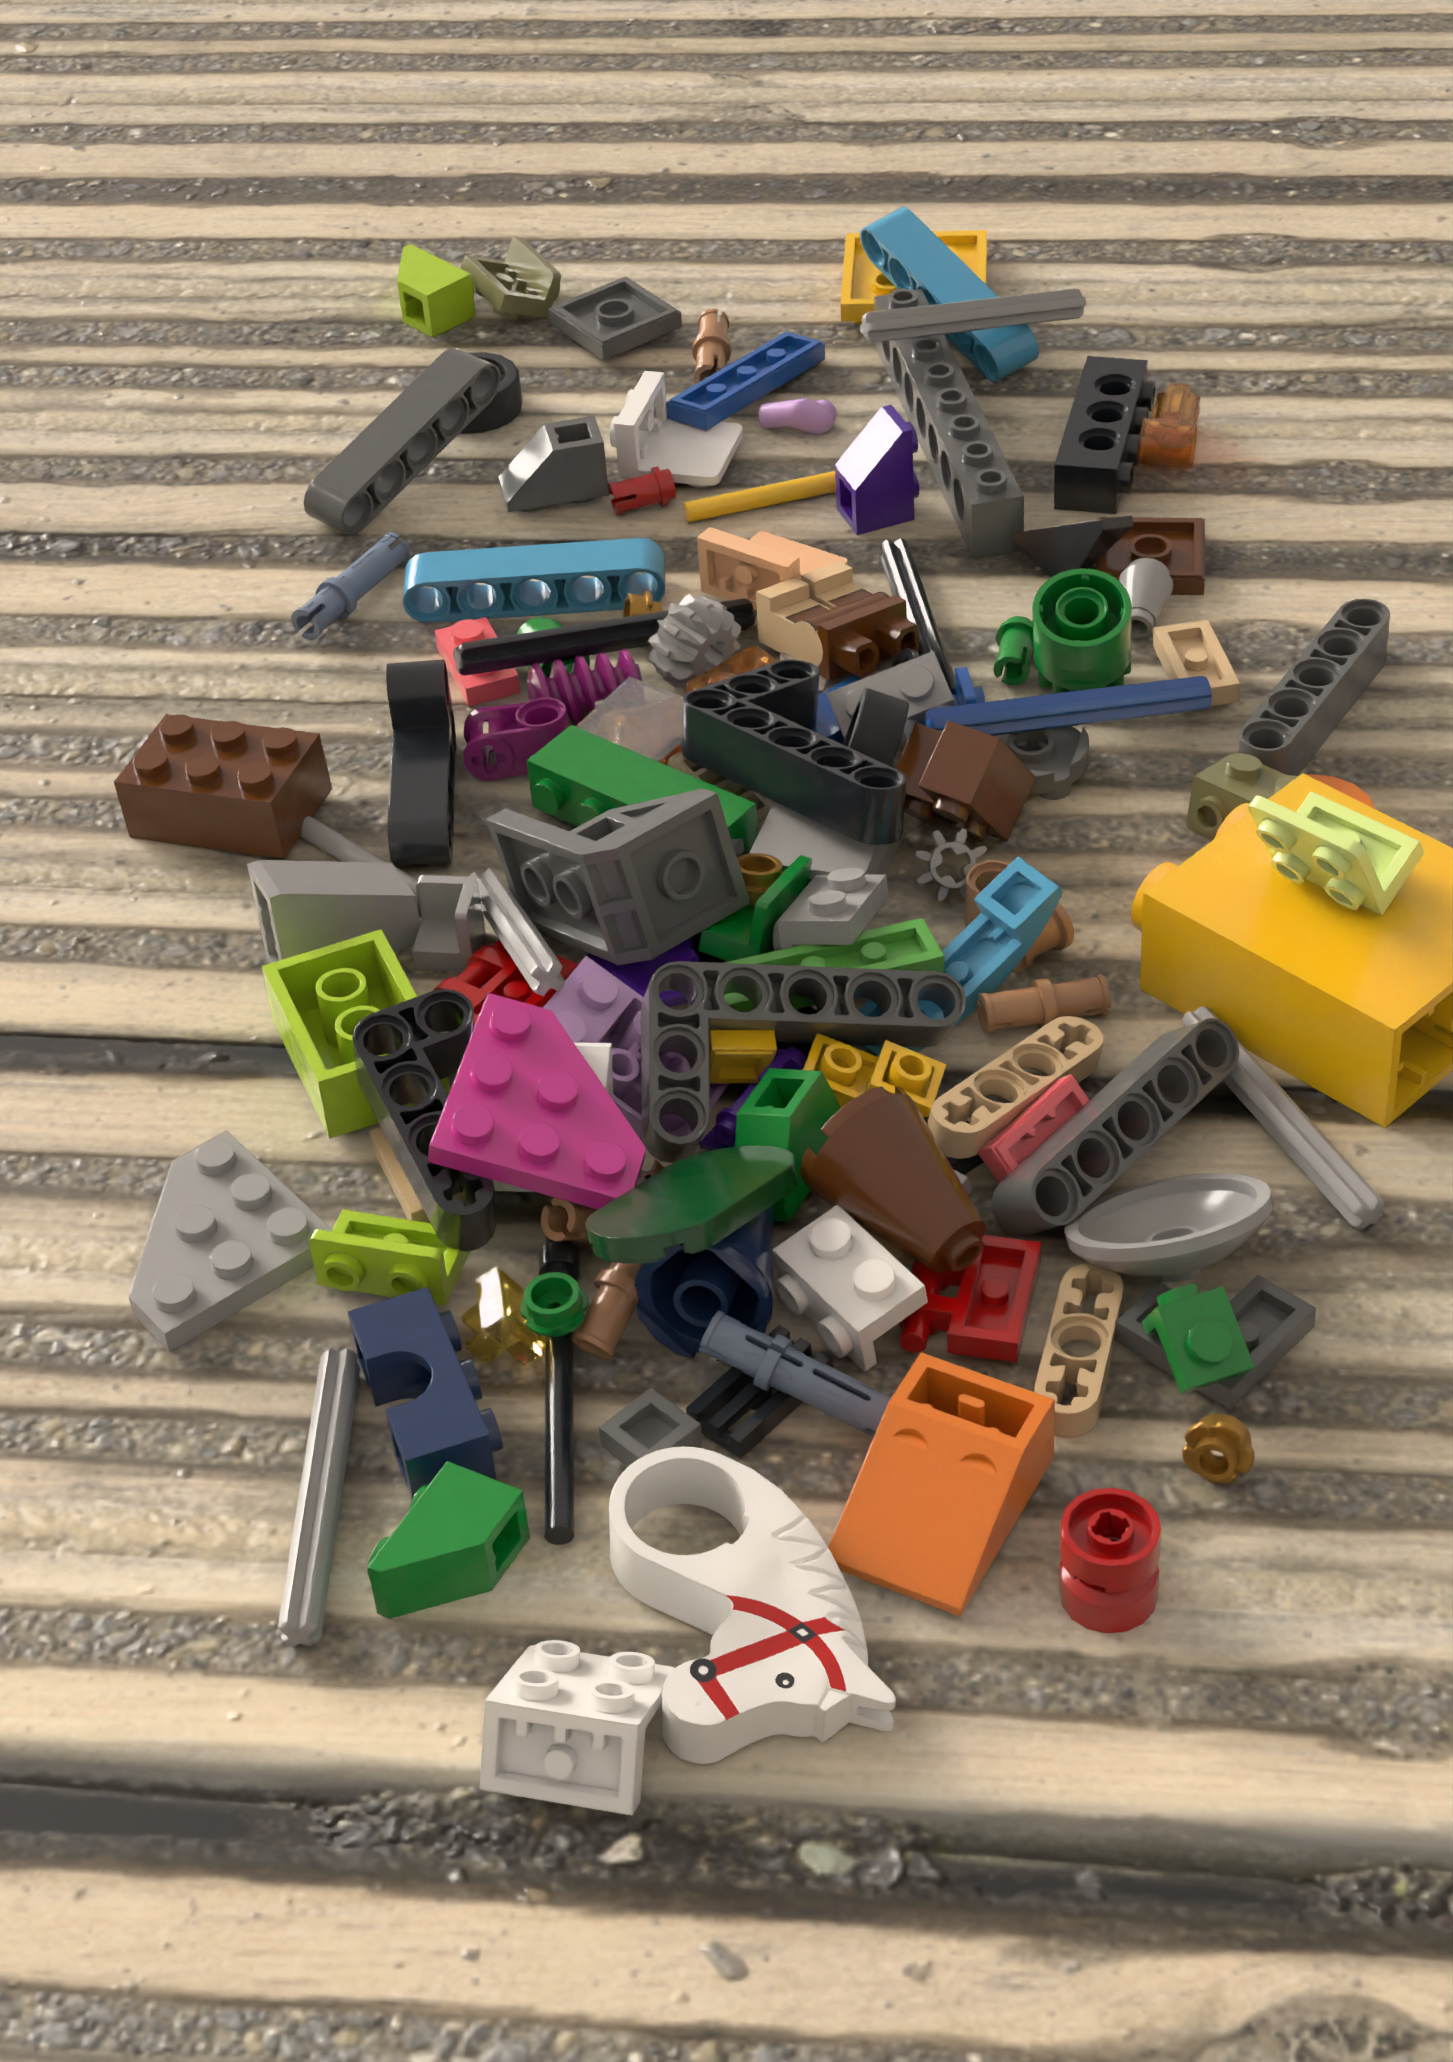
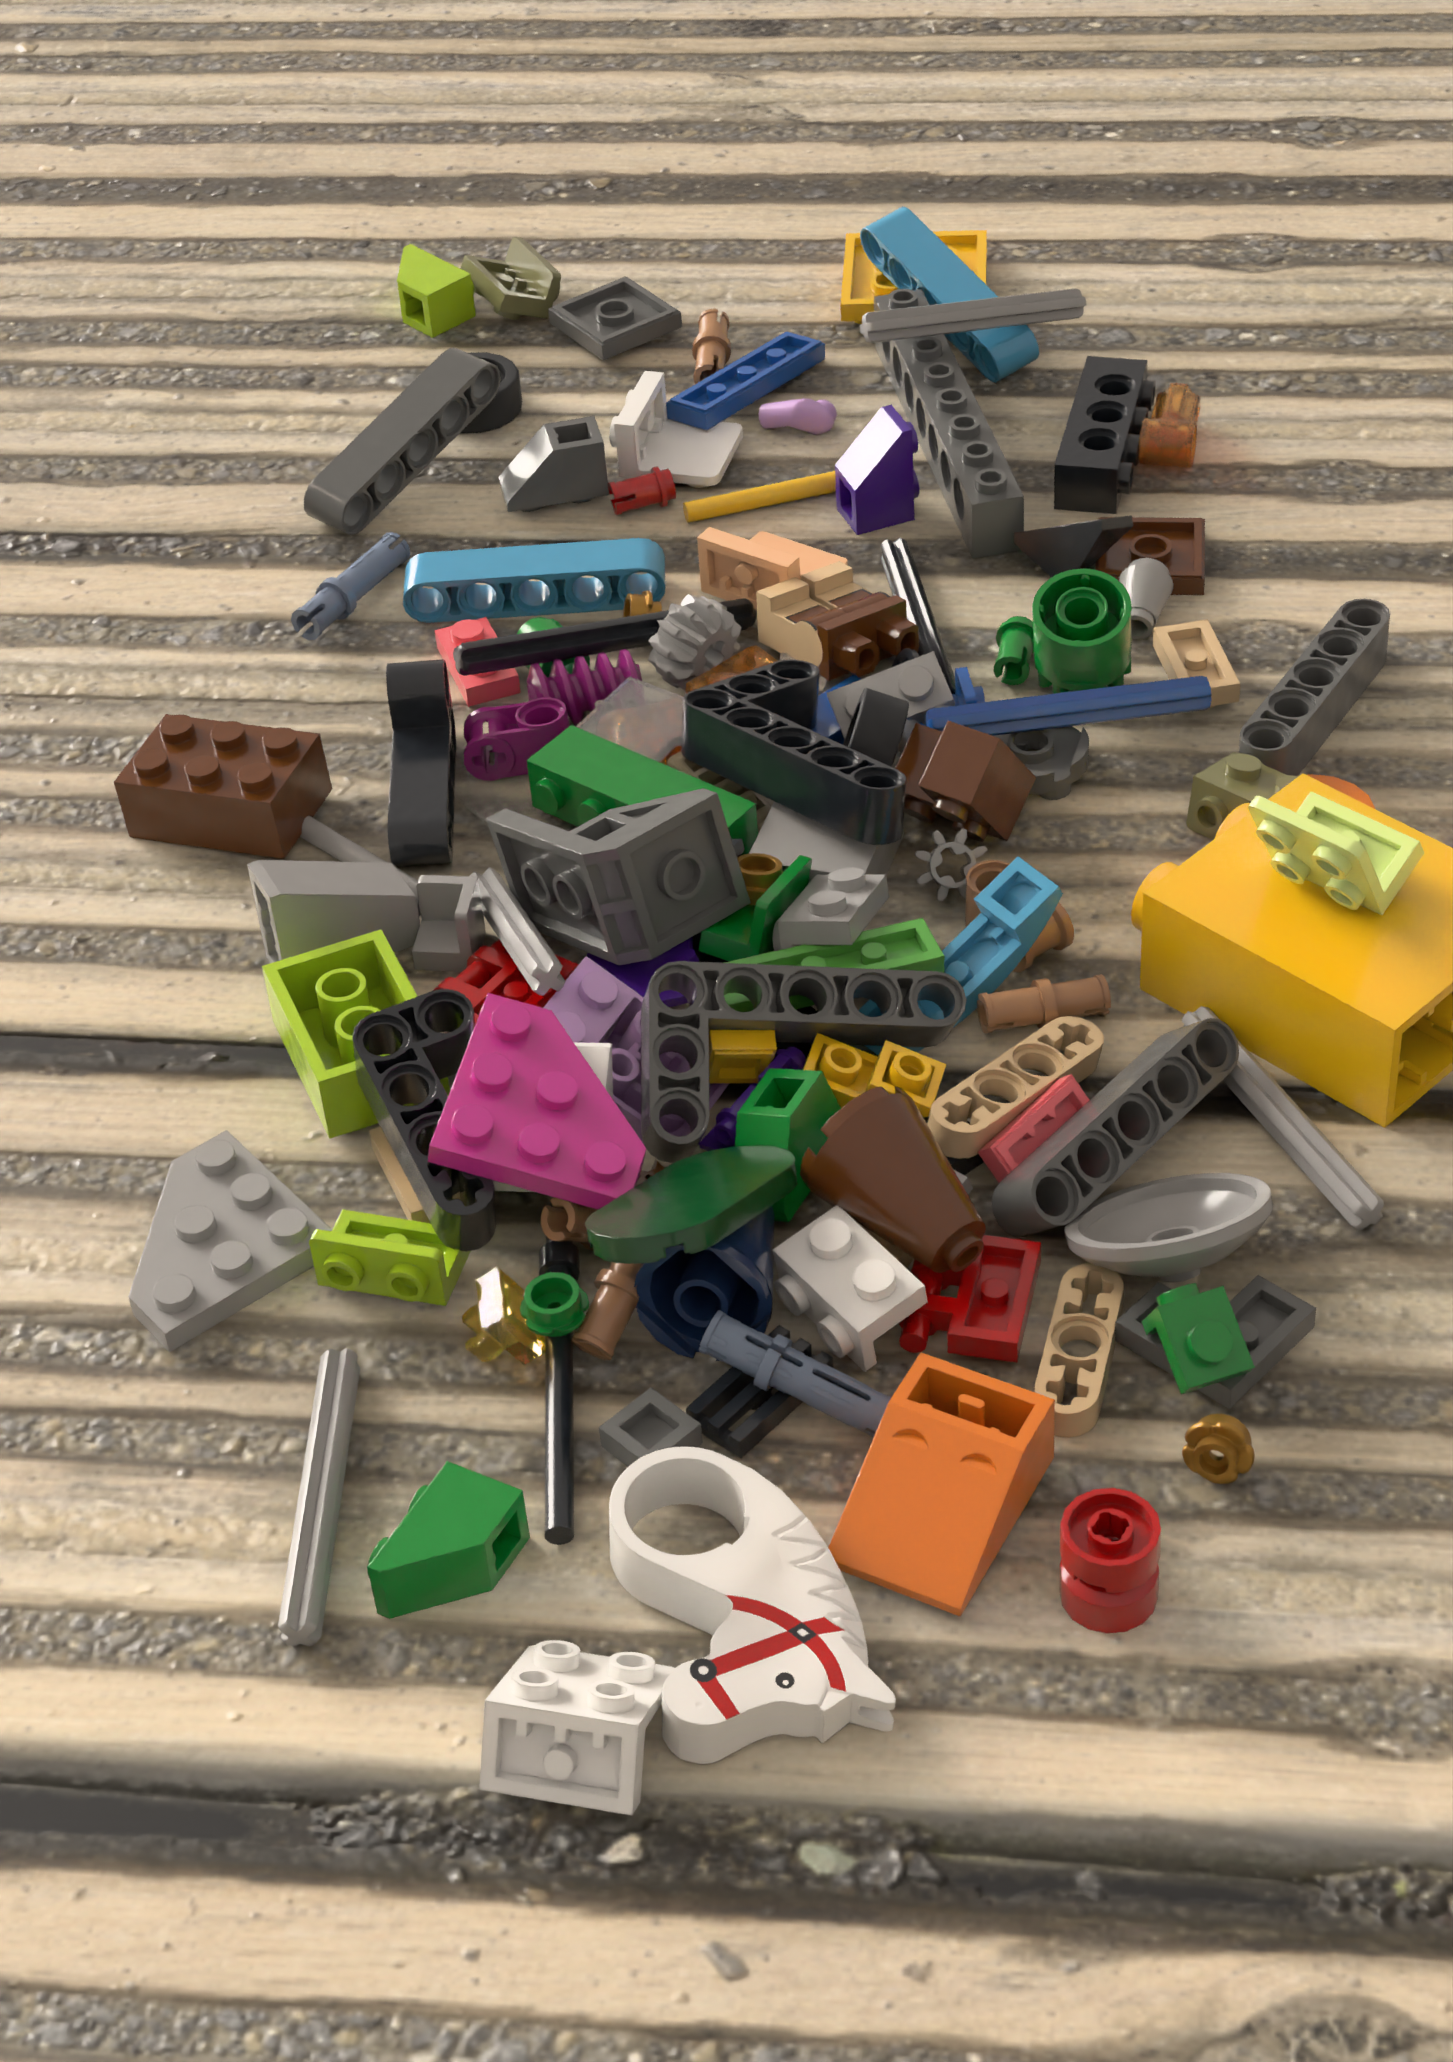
dark blue arch [347,1287,503,1501] -> none

